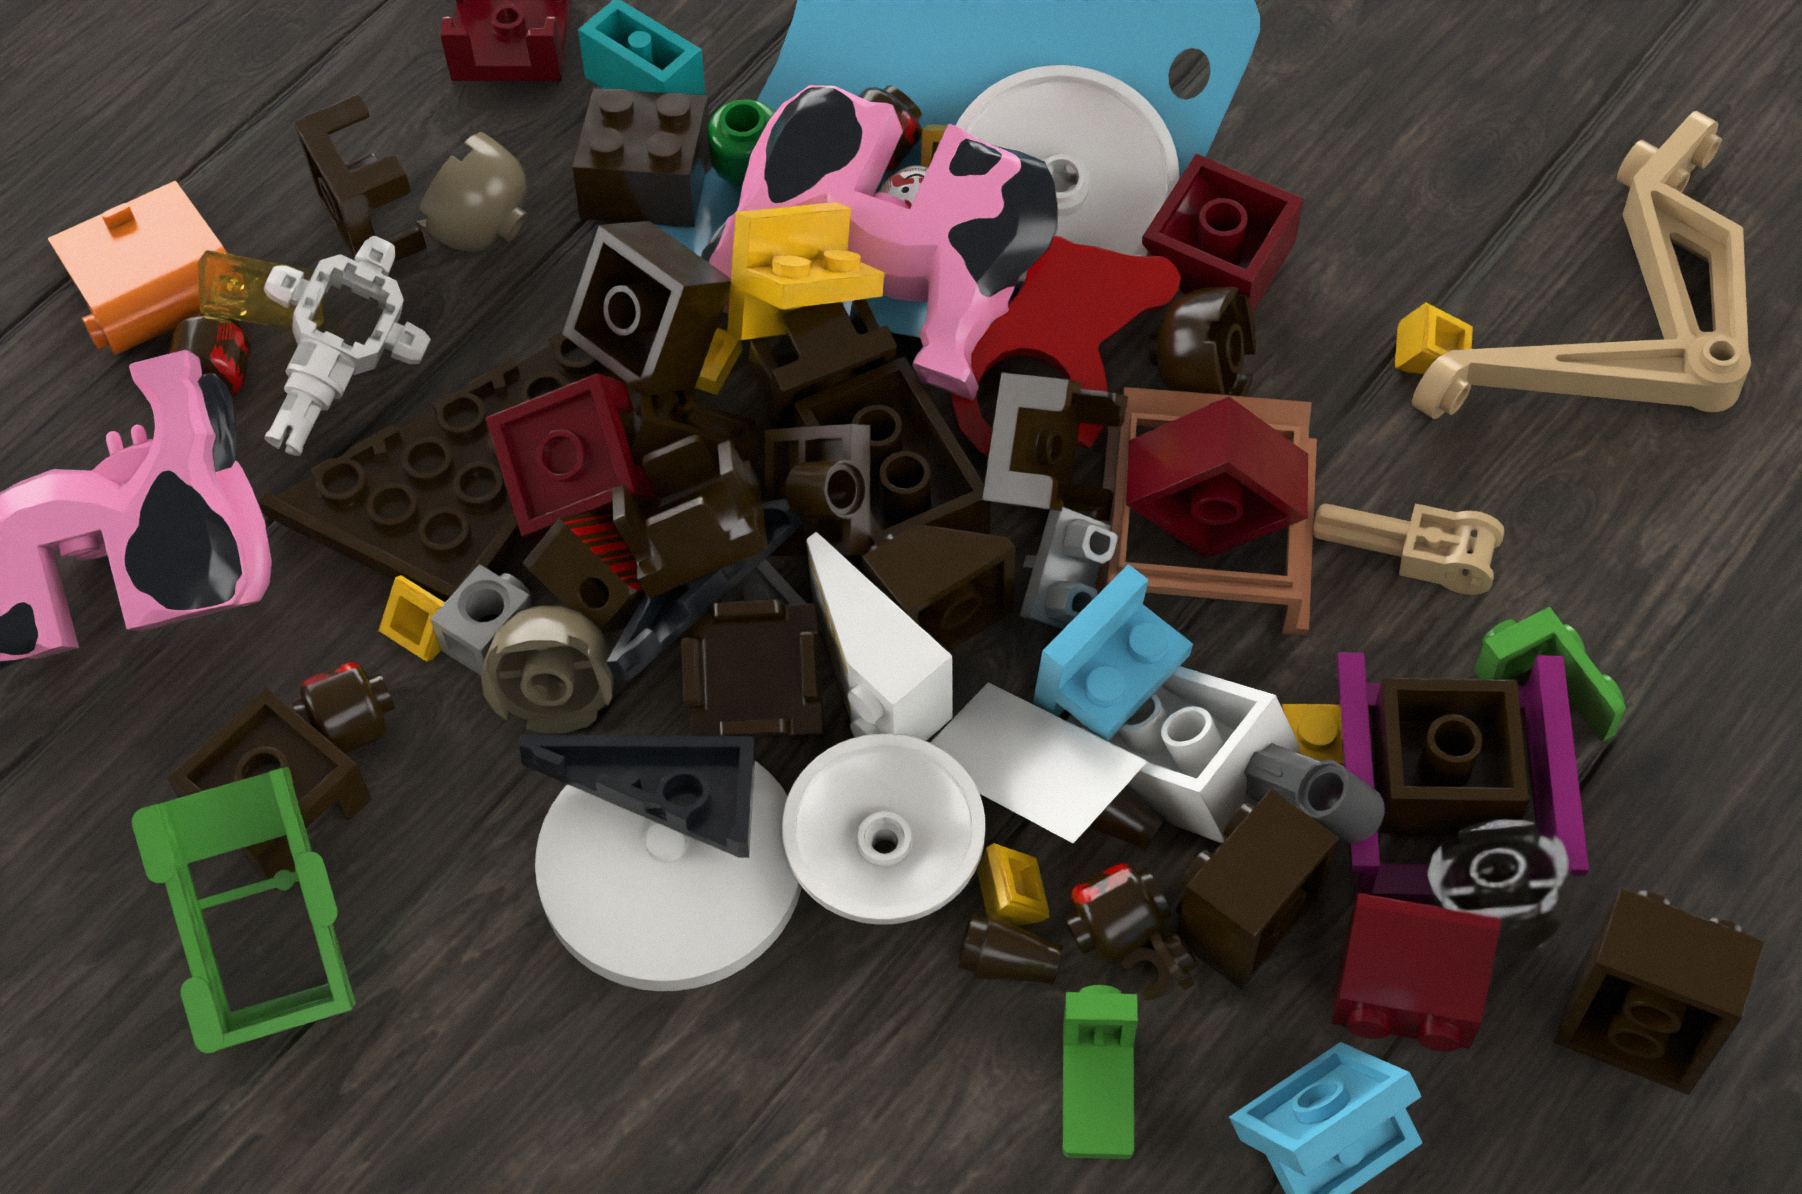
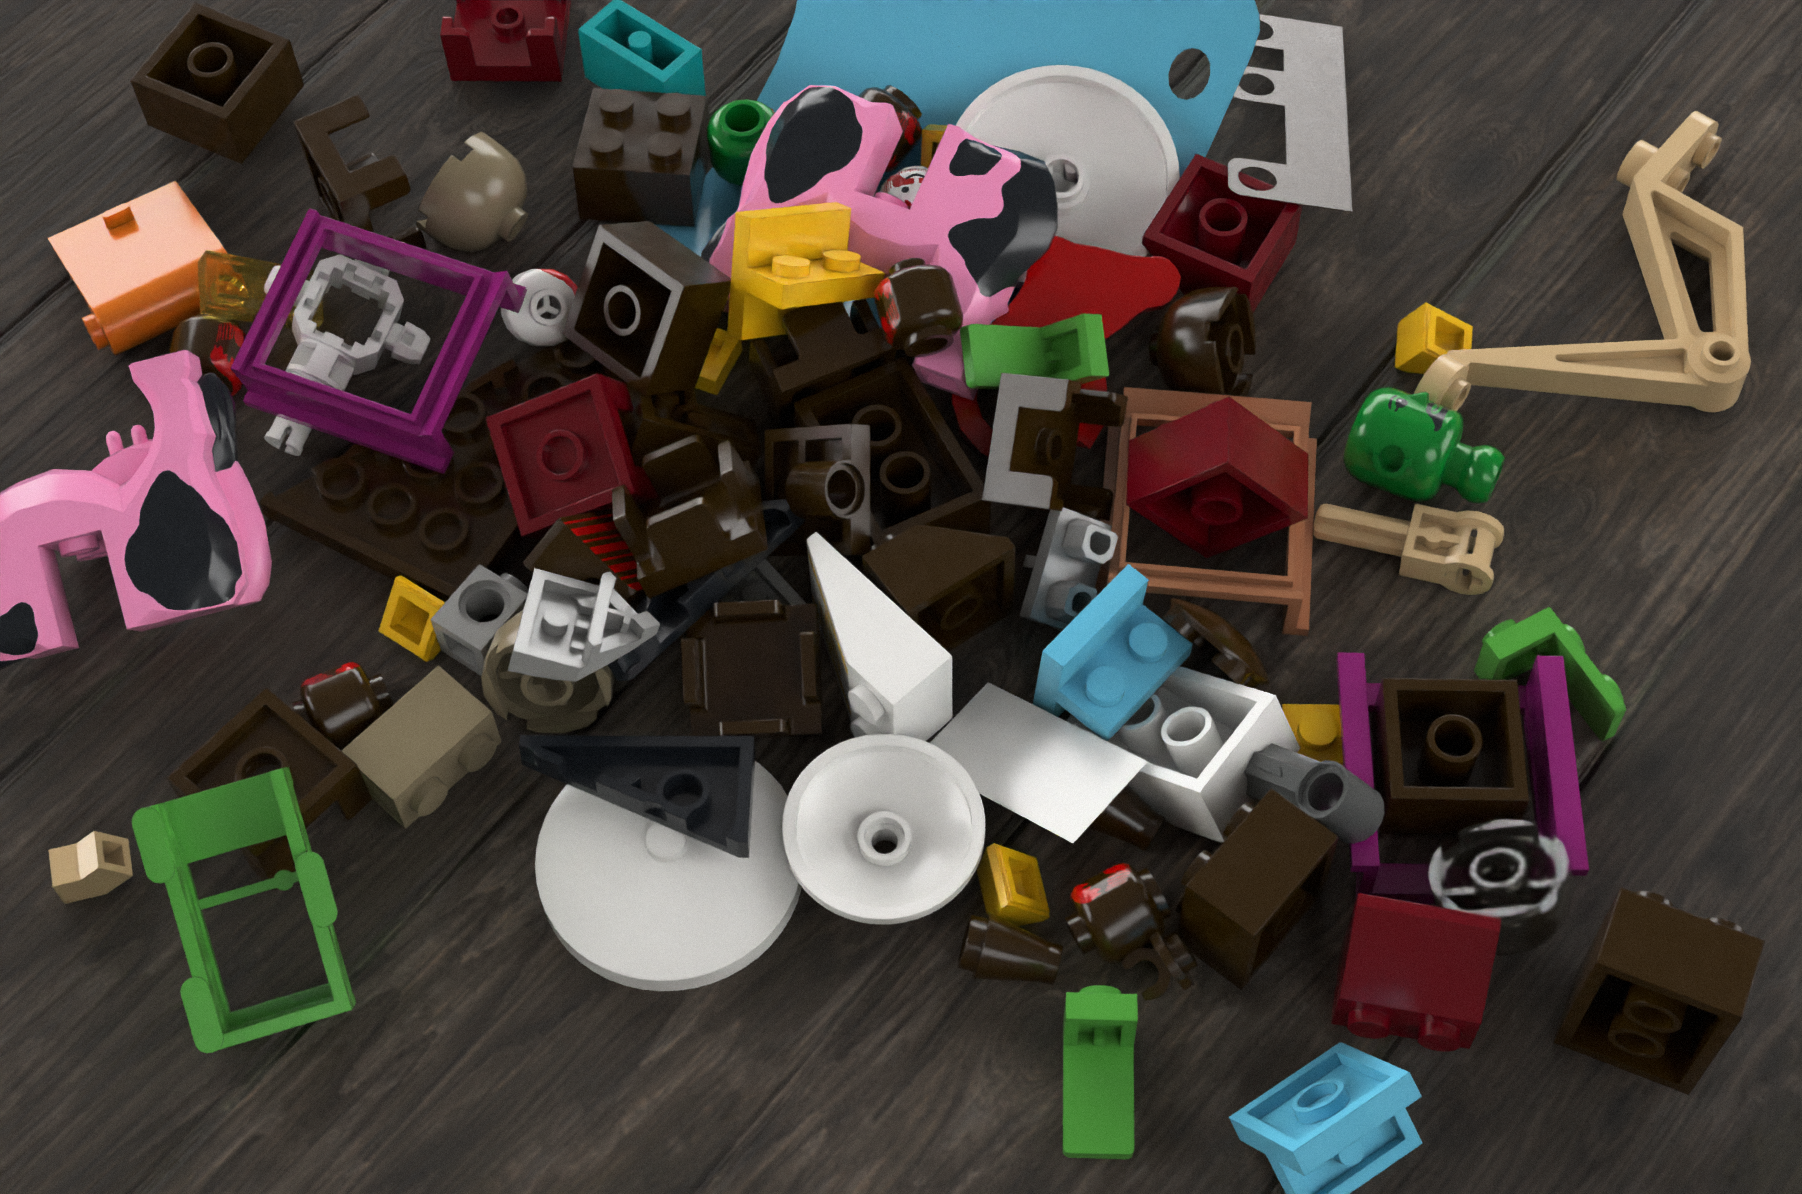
none -> tan piece [48,831,133,904]
none -> dark brown brick [130,2,304,164]
none -> magenta piece [231,208,527,474]
none -> dark tan brick [342,665,502,829]
none -> white head [501,268,578,346]
none -> light grey slope [507,568,660,682]
none -> dark brown head [874,258,963,357]
none -> bright green bracket [960,313,1109,390]
none -> dark brown dish [1163,598,1270,689]
none -> piece [1228,14,1353,212]
none -> green piece [1343,387,1505,504]

